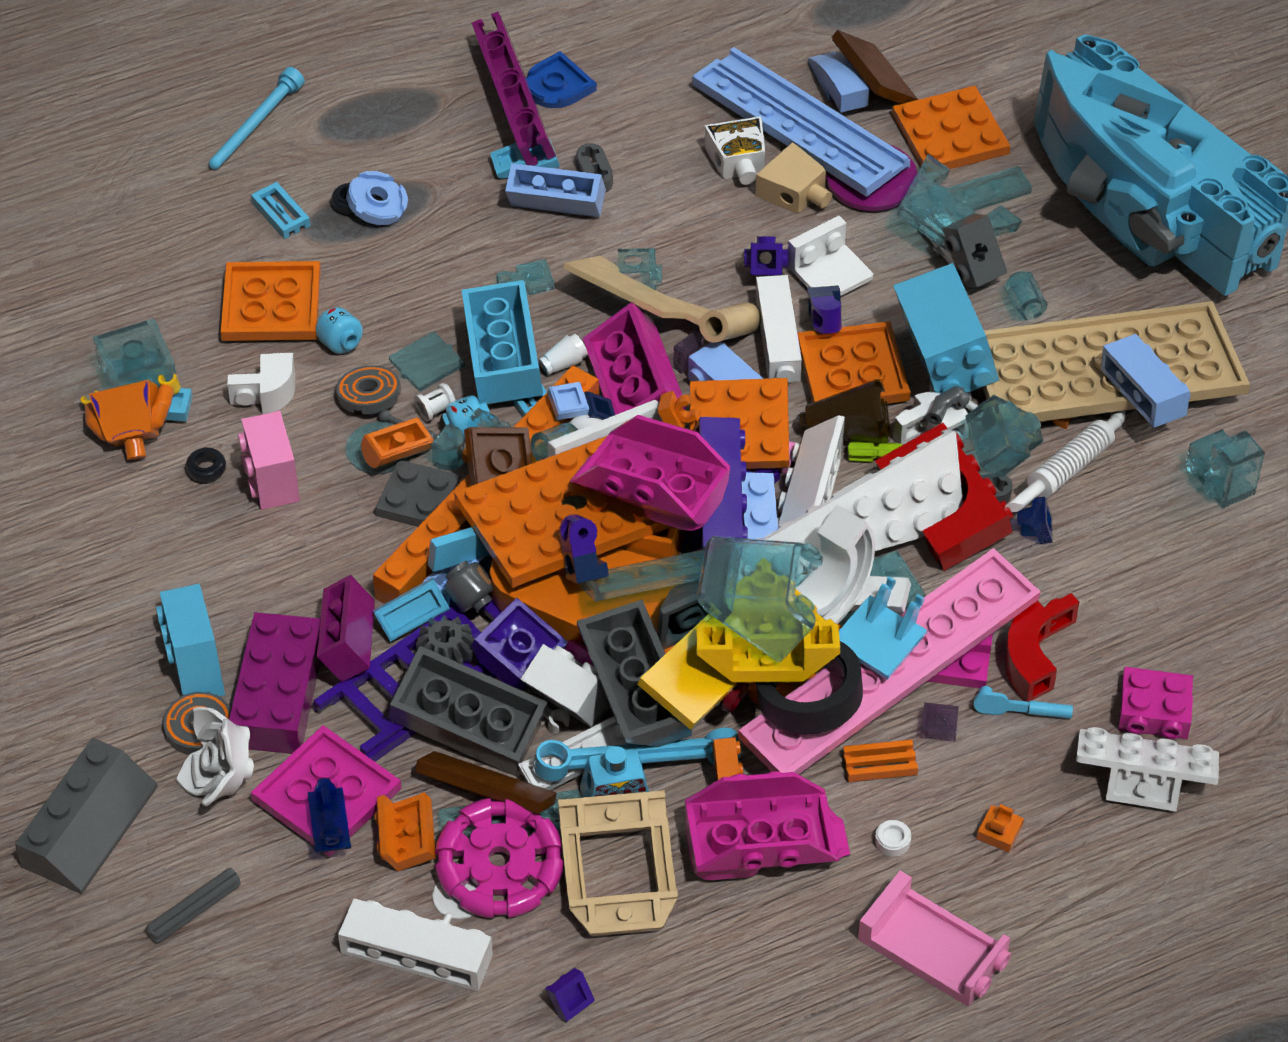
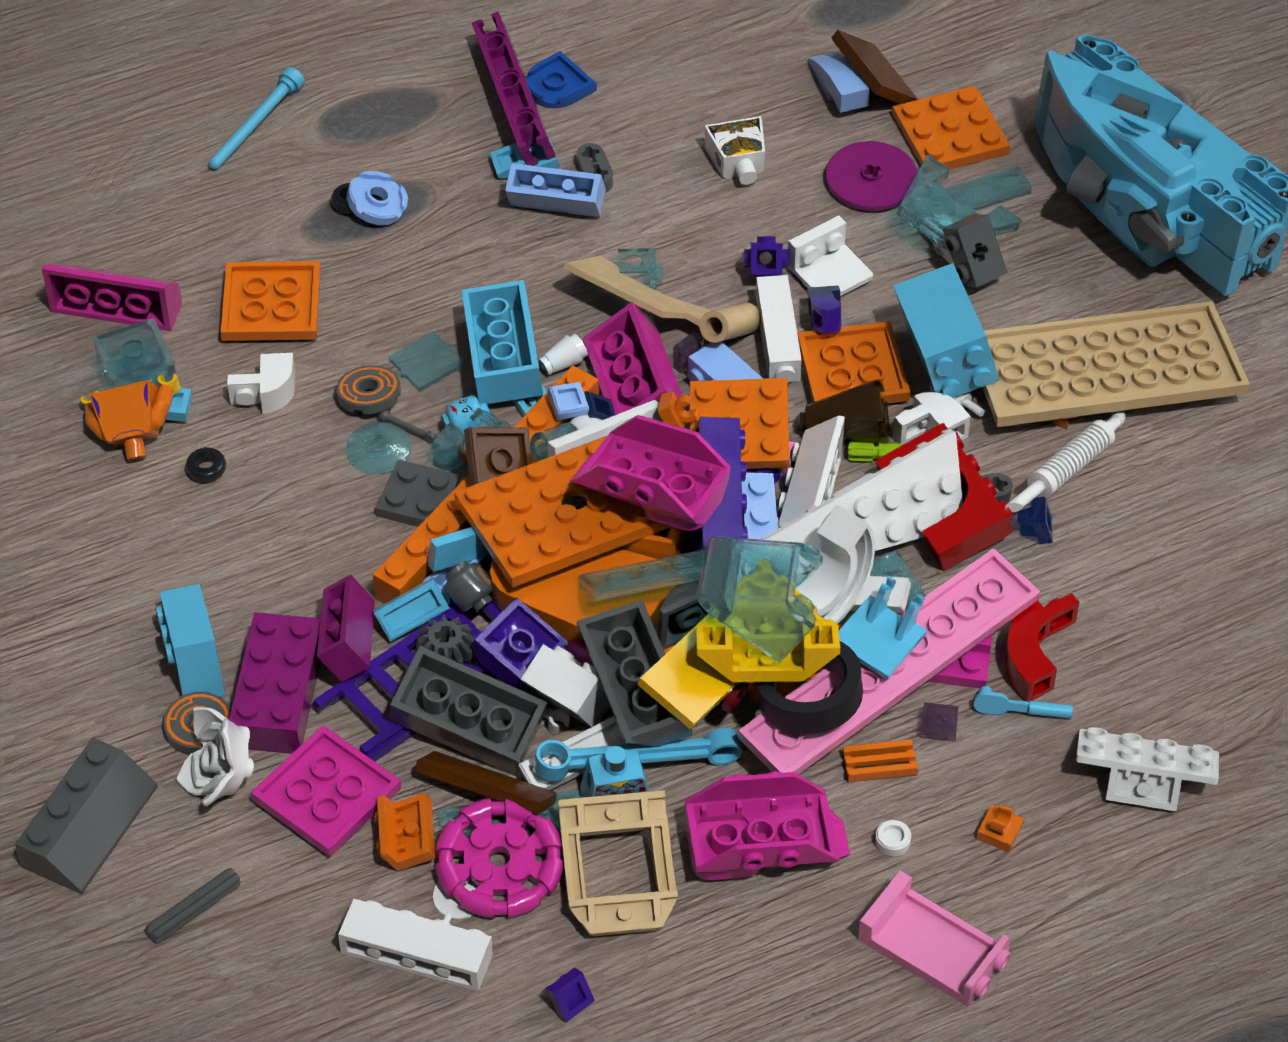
bright pink brick [238,411,300,510] -> none
medium azure tile [251,182,310,239] -> none
clear blue hinge [307,778,351,853] -> none
medium azure head [316,307,363,354] -> none
orange brick [361,417,435,468] -> none
white bush [414,383,456,422] -> none
clear light blue plate [496,259,554,295] -> none
leg [559,514,609,584] -> none
light blue plate [692,47,910,197] -> none
orange piece [711,737,743,781] -> none
tan torso [755,142,832,213] -> none
dark grey arm [927,386,970,425] -> none
clear light blue brick [965,395,1044,477] -> none
clear light blue brick [1005,271,1048,320] -> none
light blue brick [1101,334,1190,428] -> none
dark pink plate [1118,667,1193,739] -> none
clear light blue brick [1186,429,1265,509] -> none
none -> dark pink slope [42,263,182,331]

